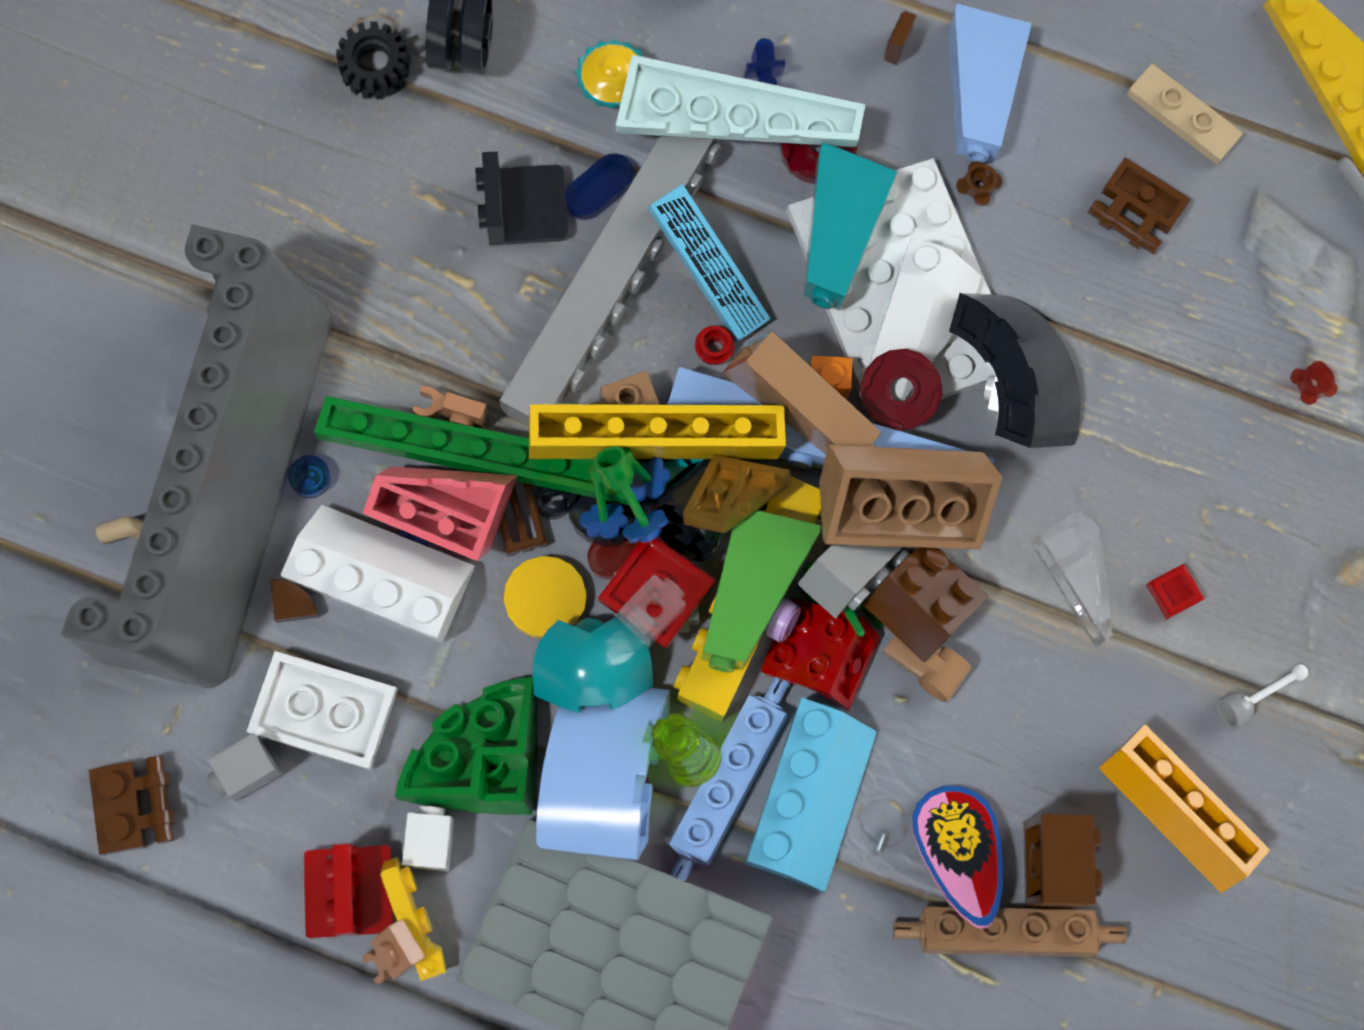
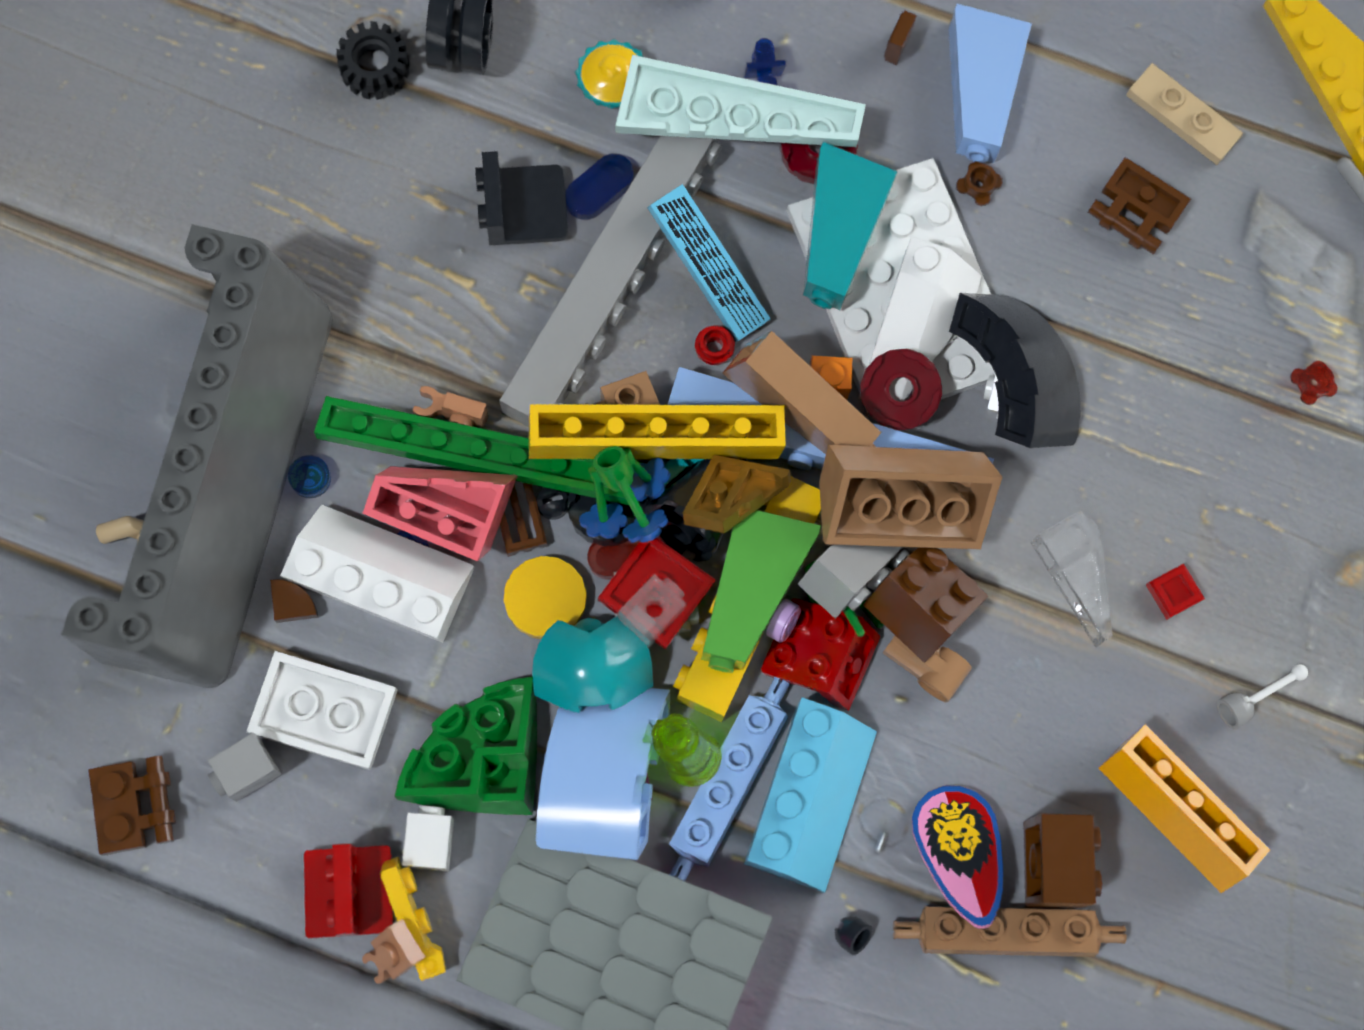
none -> black hinge [834,916,873,955]

